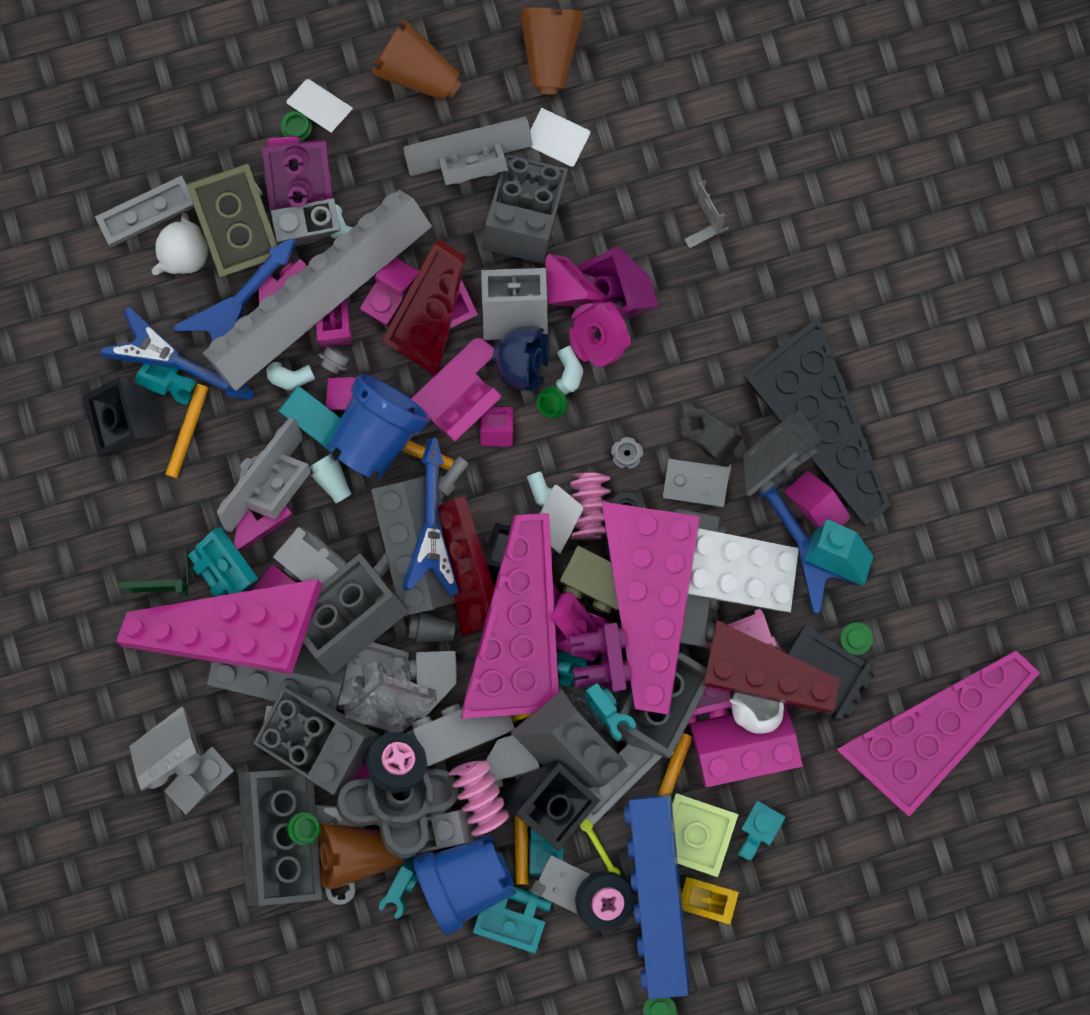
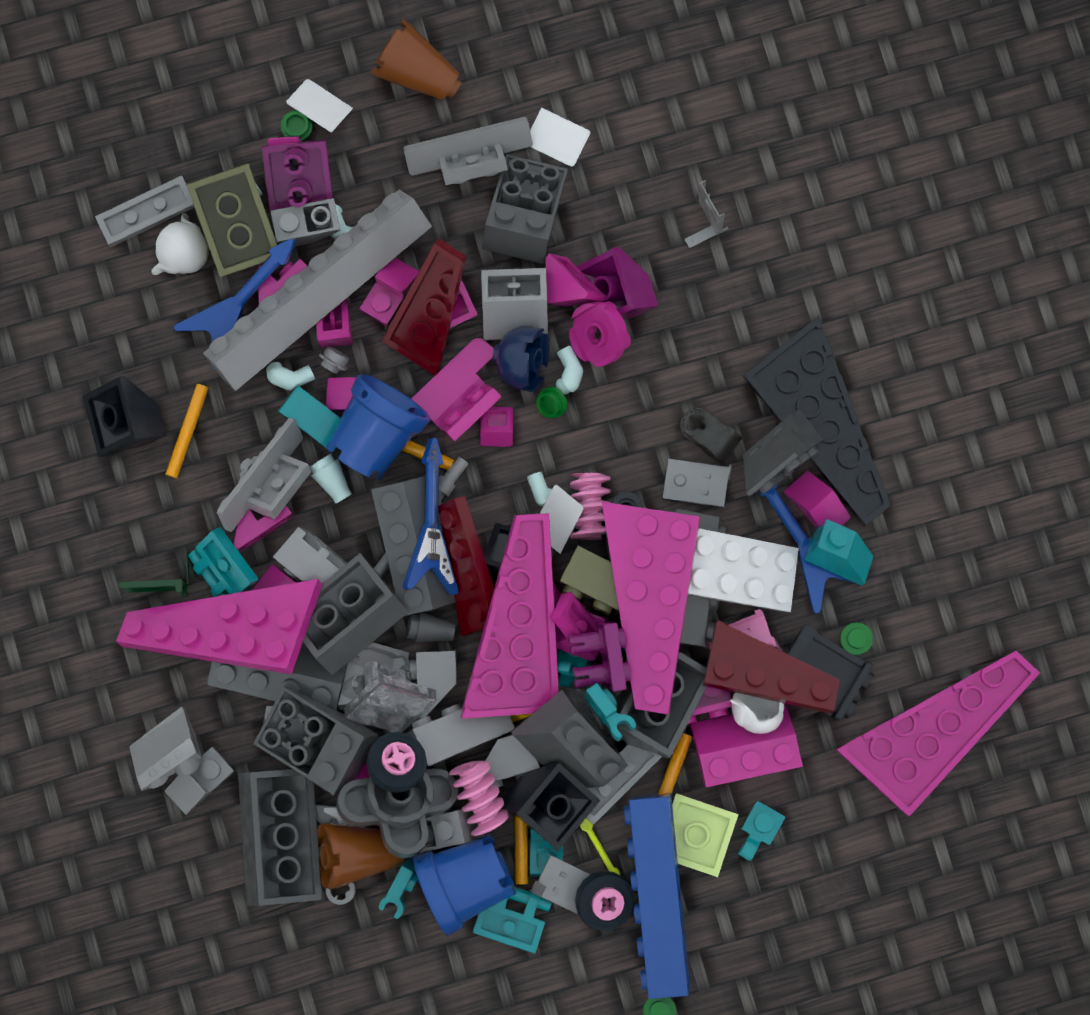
blue piece [101,308,254,400] -> none
teal plate [135,364,196,405] -> none
green plate [287,812,320,846] -> none
dark orange cone [520,7,583,95] -> none
light grey plate [611,437,643,469] -> none
yellow slope [681,877,739,924] -> none

